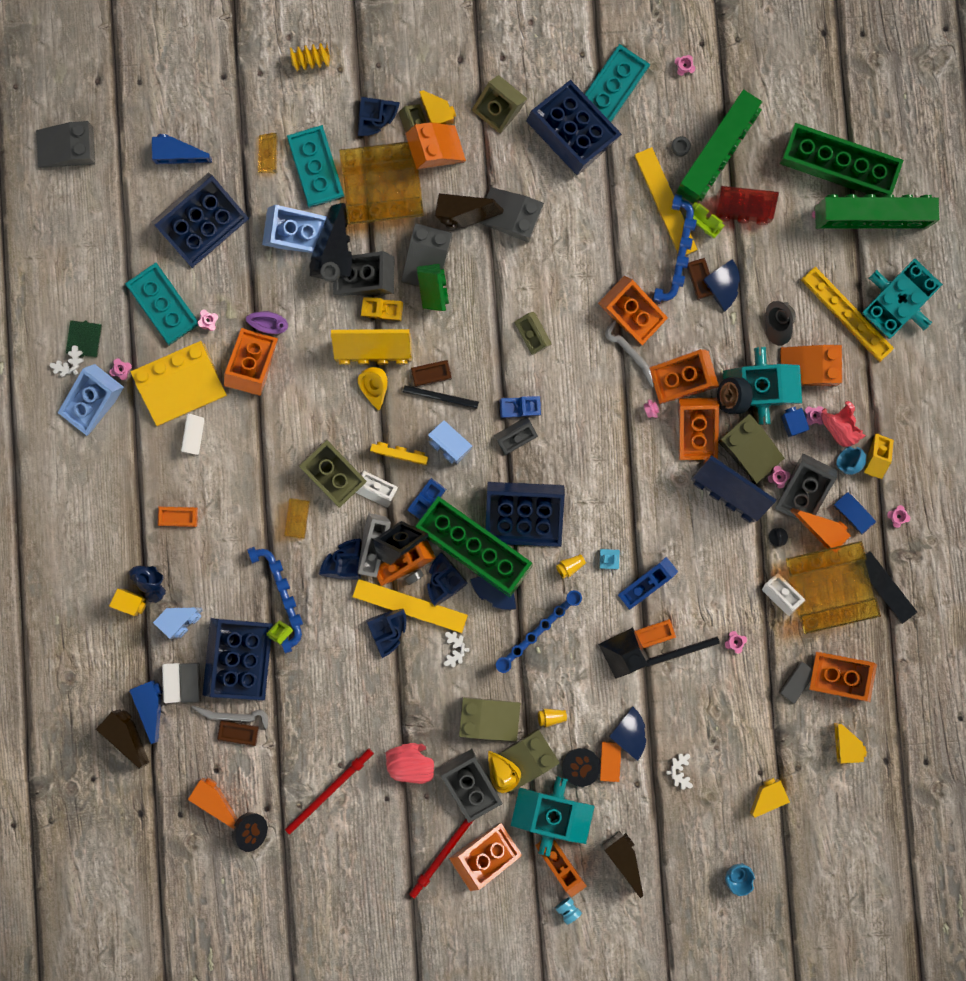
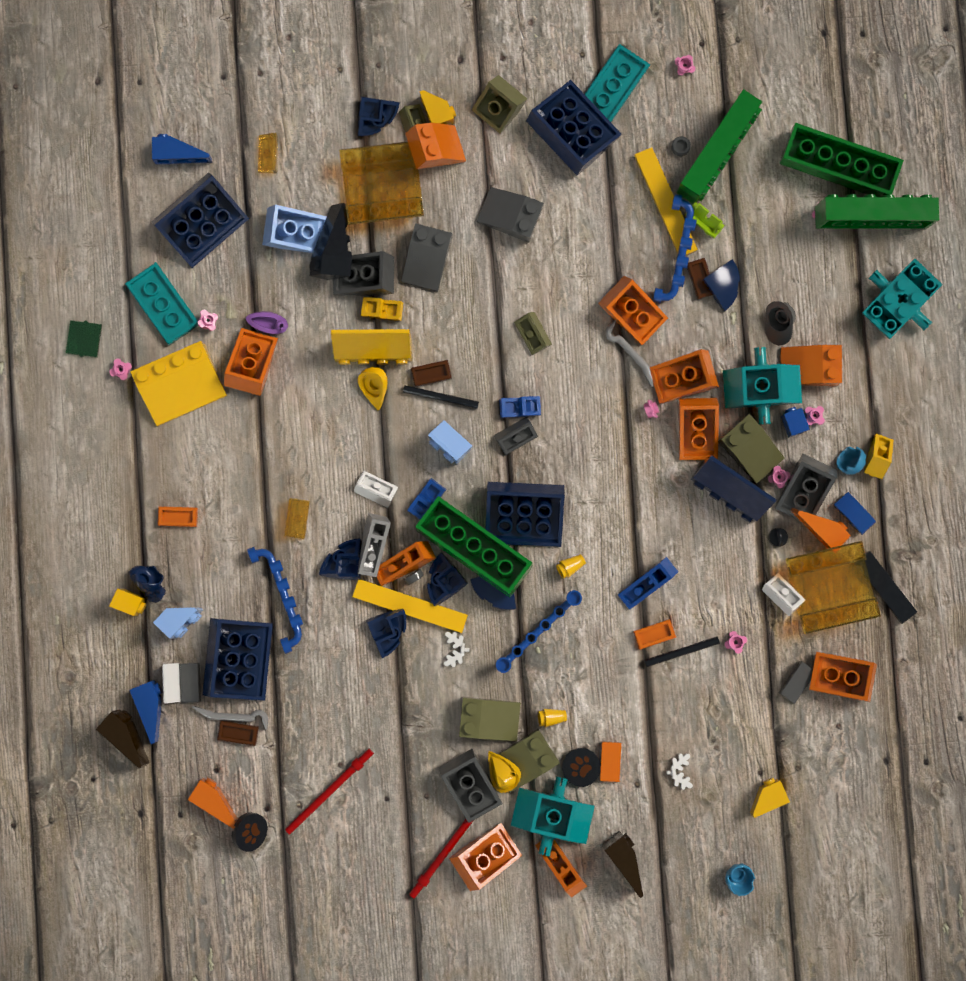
dark grey slope [36,121,95,168] -> none
white animal [50,345,84,377] -> none
light blue slope [58,364,124,436] -> none
white slope [181,414,204,455] -> none
lime tile [267,620,293,644] -> none
teal tile [287,125,345,208] -> none
yellow piece [290,43,330,71] -> none
olive slope [299,439,367,508] -> none
dark grey tile [320,262,341,282] -> none
yellow plate [370,442,429,466] -> none
black slope [374,521,429,565] -> none
coral hair [385,743,434,784] -> none
green slope [417,264,449,311] -> none
dark brown slope [435,193,504,230] -> none
medium azure wheel [555,897,582,925] -> none
black slope [598,627,650,679] -> none
medium azure tile [599,549,620,569] -> none
dark blue brick [609,706,646,761] -> none
clear red slope [714,186,779,225] -> none
black wheel [717,377,753,414] -> none
yellow tile [801,266,895,362] -> none
coral hair [821,401,867,447] -> none
yellow slope [834,723,867,764] -> none
bright pink plate [887,505,910,528] -> none

